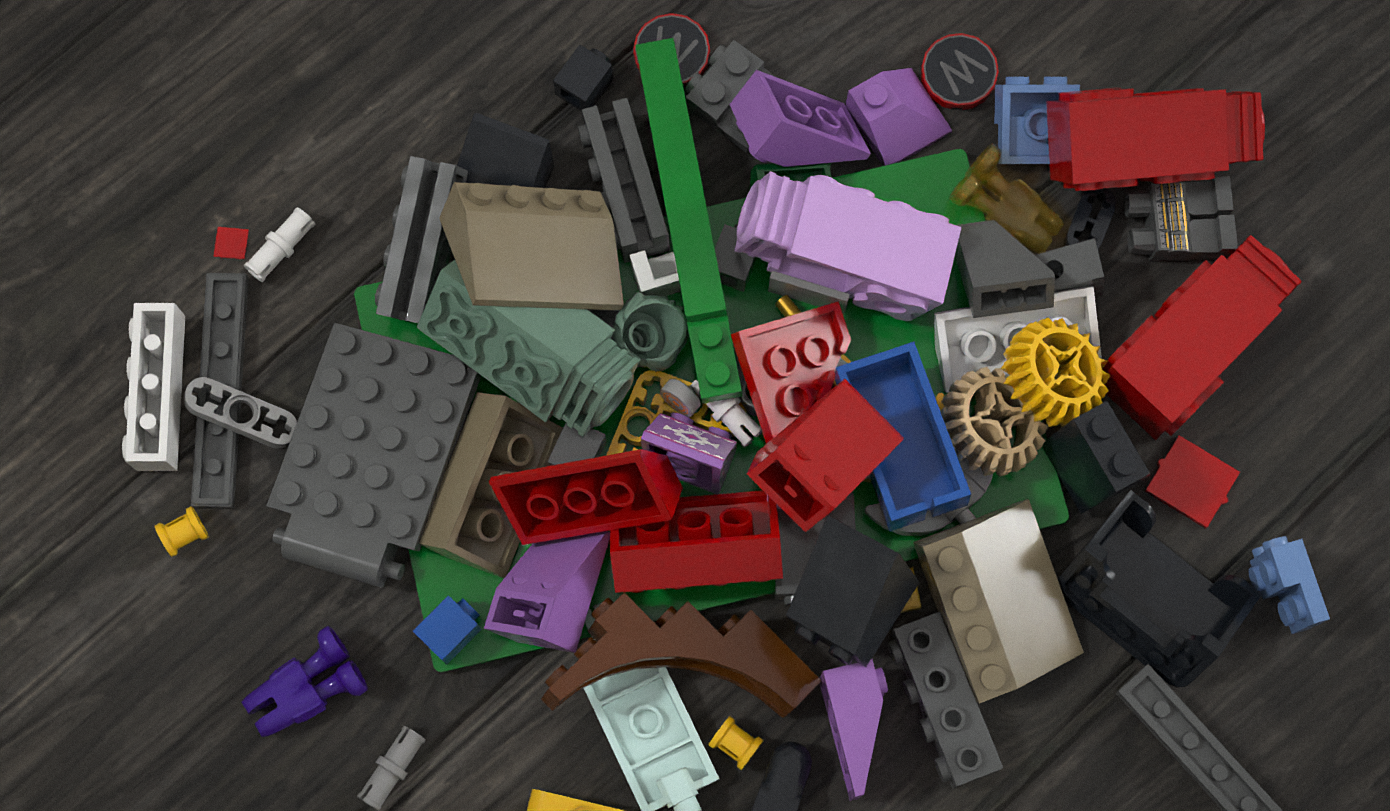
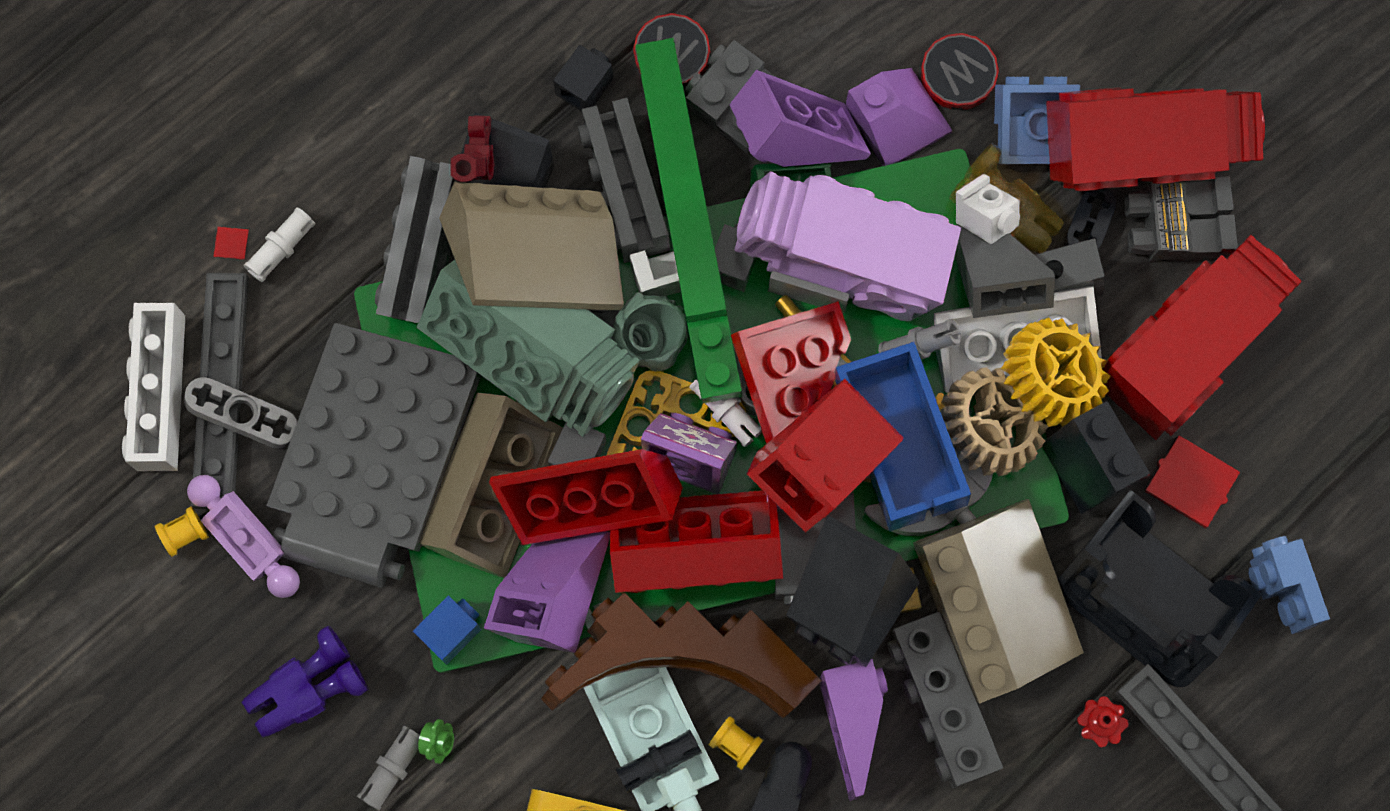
light grey tile [660,379,701,417] -> none
none -> lavender plate [187,475,300,598]
none -> bright green plate [418,719,454,764]
none -> dark red bar [450,115,494,182]
none -> black pin [615,729,702,793]
none -> light grey pin [878,319,961,360]
none -> white brick [956,174,1020,244]
none -> red plant [1077,696,1129,748]

